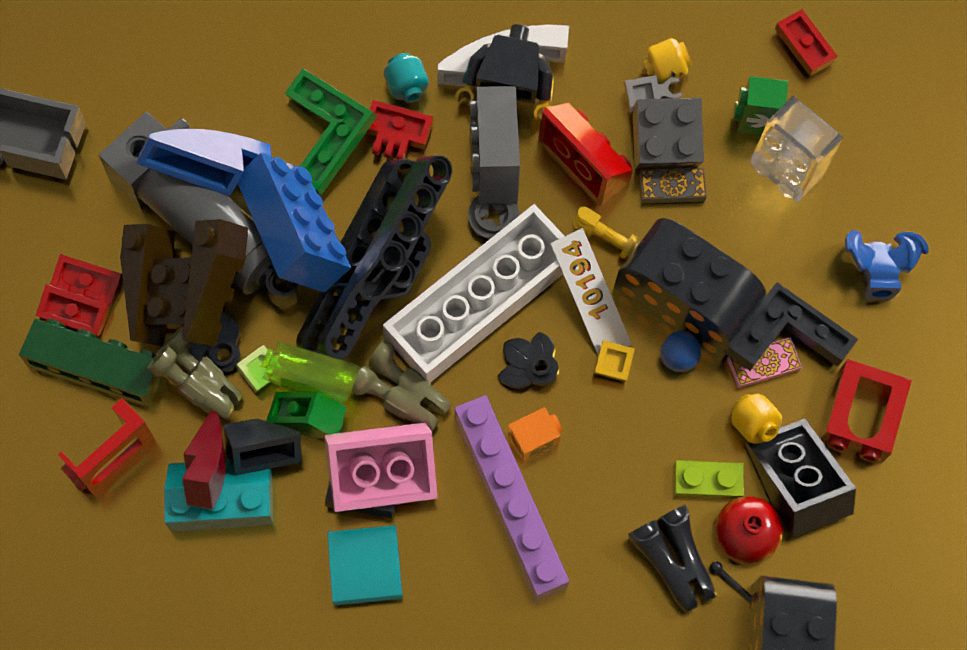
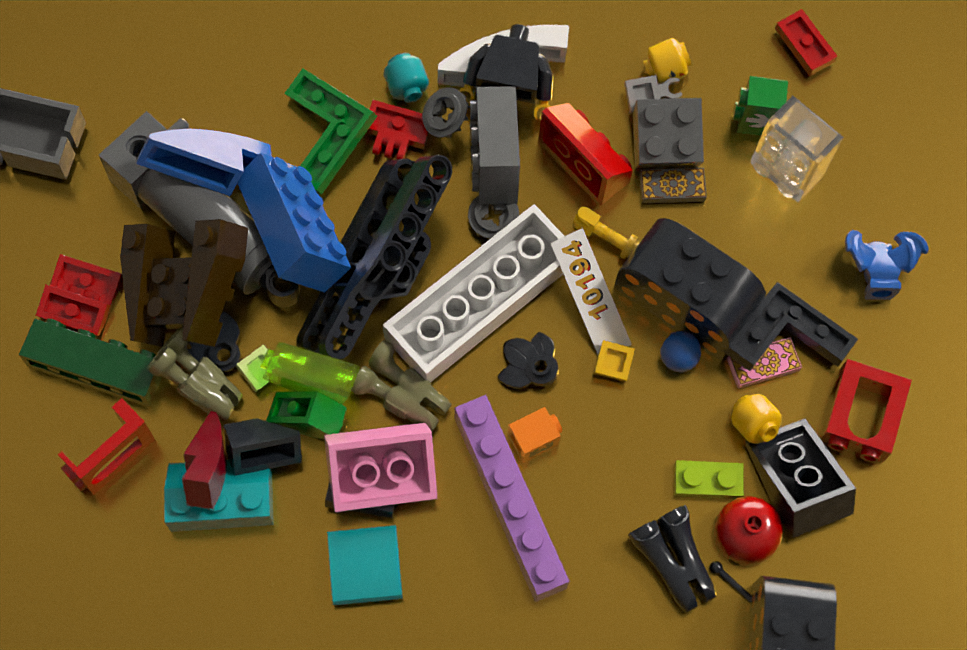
none -> dark grey gear [422,88,470,139]

